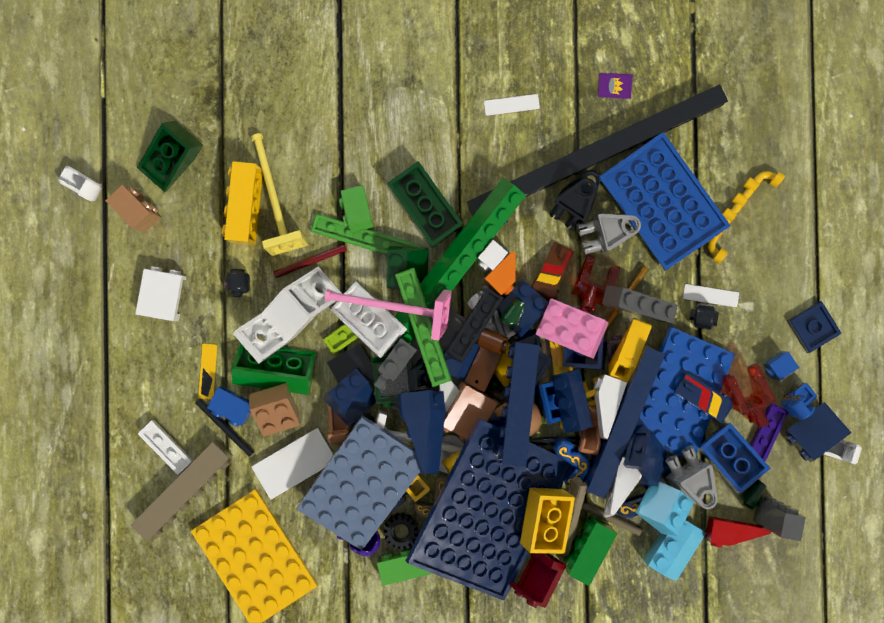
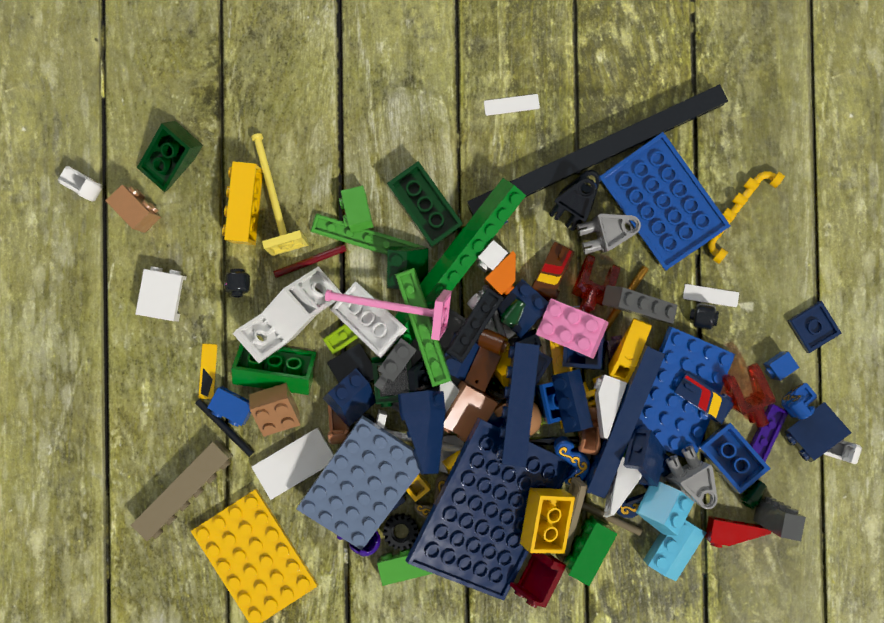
white plate [138,420,194,475] -> none
dark purple sticker [598,73,632,99] -> none

